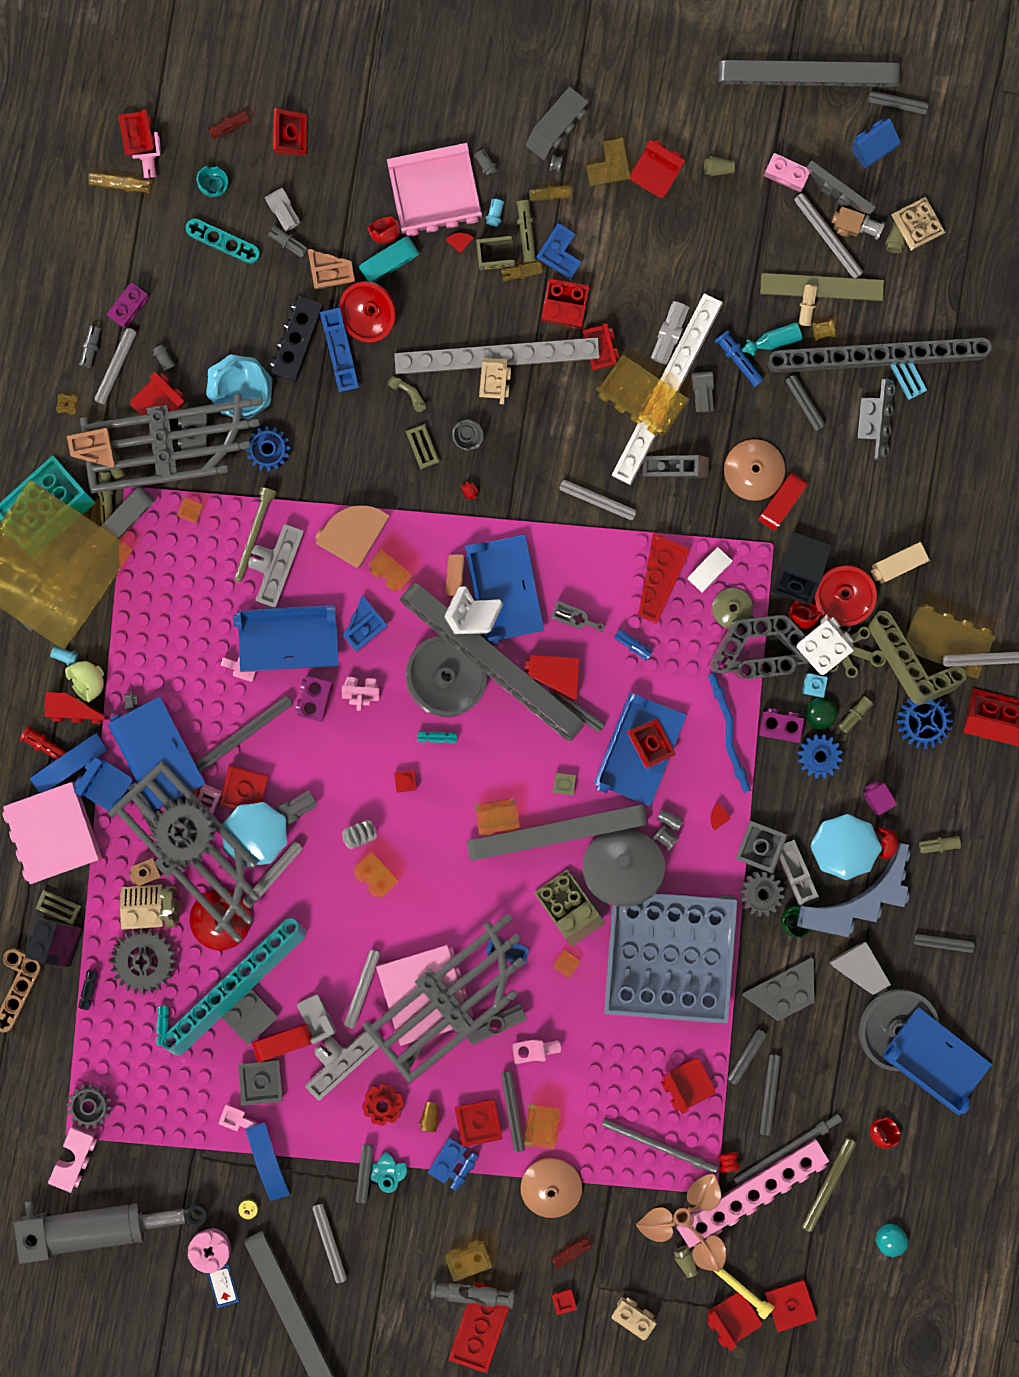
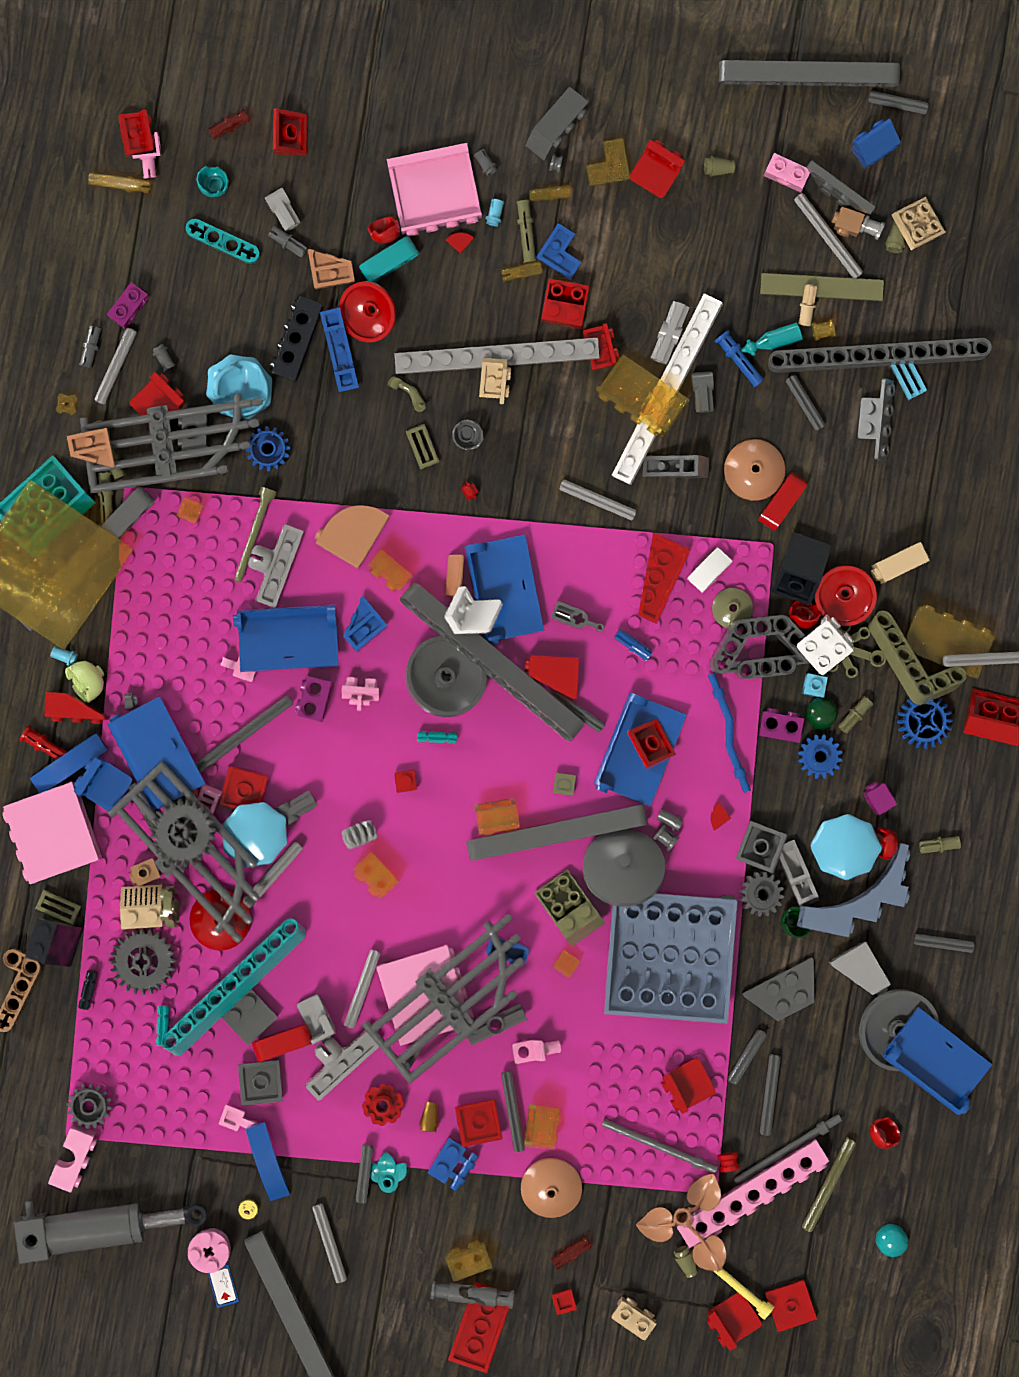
olive piece [476,236,515,270] -> none

